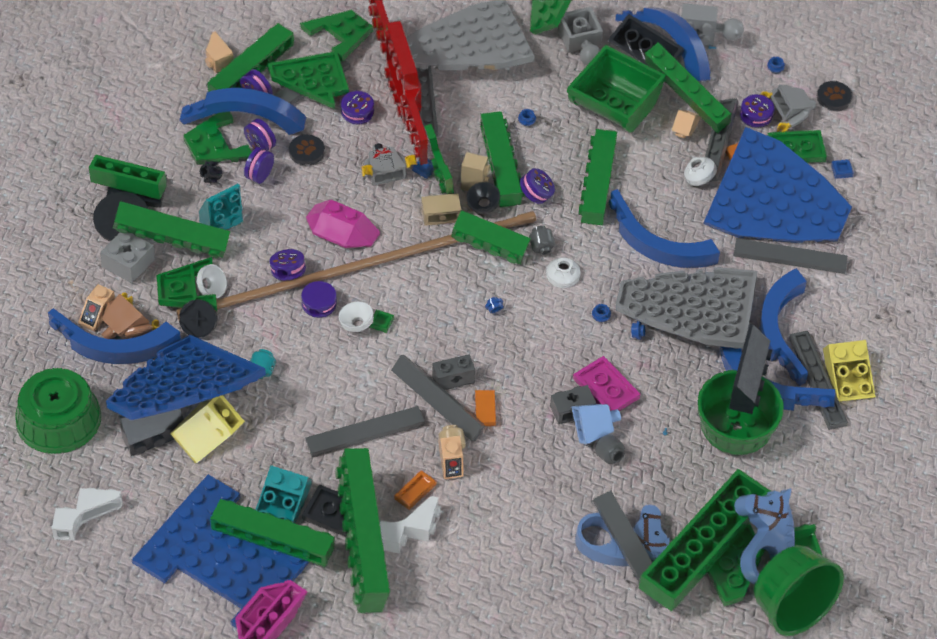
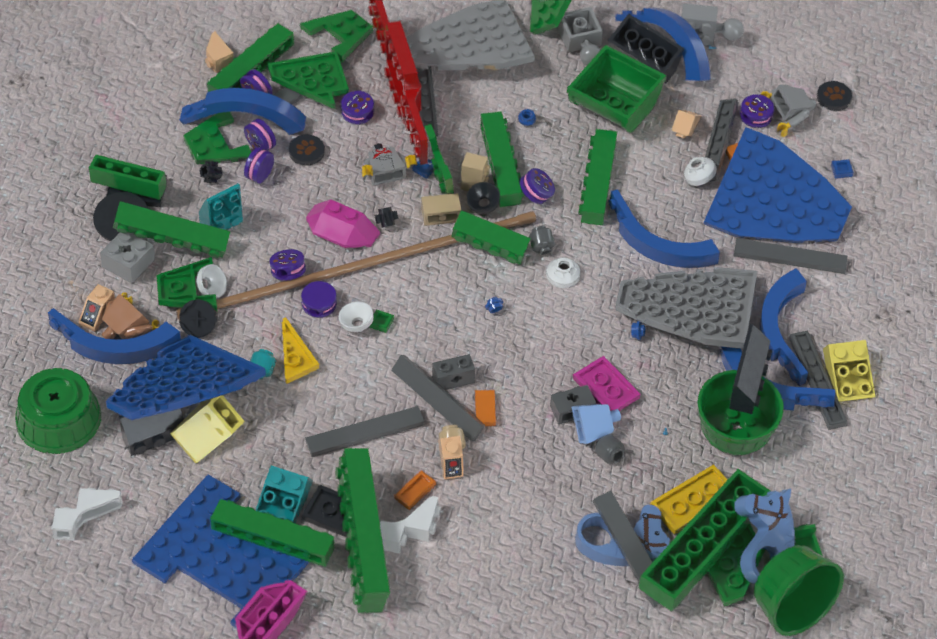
blue plate [592,304,611,322] -> none
green brick [645,43,731,134] -> none
blue plate [767,56,785,73] -> none
green plate [767,130,827,163] -> none
none -> yellow wing [282,317,319,384]
none -> black gear [374,207,399,228]
none -> yellow plate [650,464,727,535]

